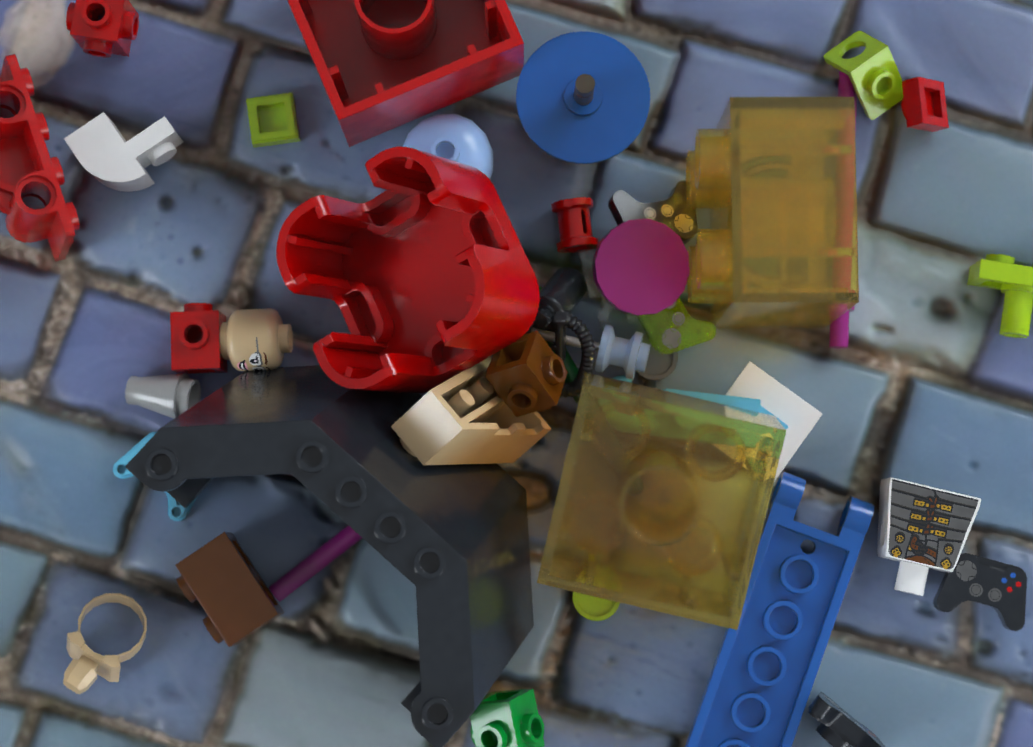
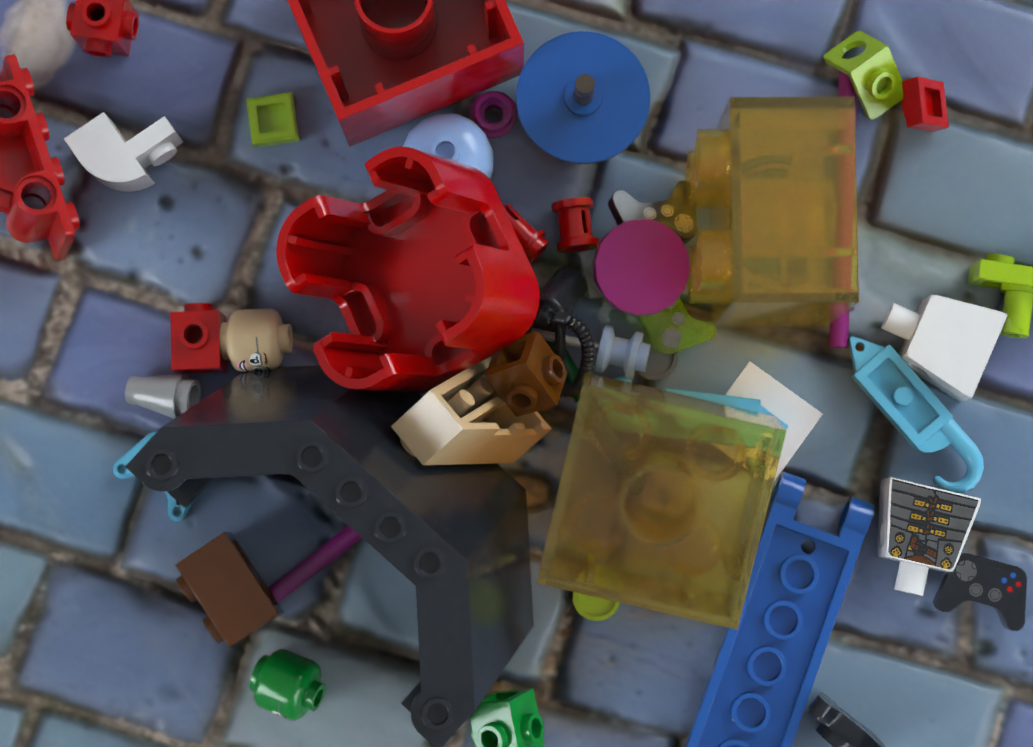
tan piece [63,593,147,694] -> none
none -> green head [249,649,326,721]
none -> magenta plate [470,91,517,138]
none -> red pin [504,203,550,263]
none -> medium azure plate [848,336,984,494]
none -> white torso [881,295,1008,402]

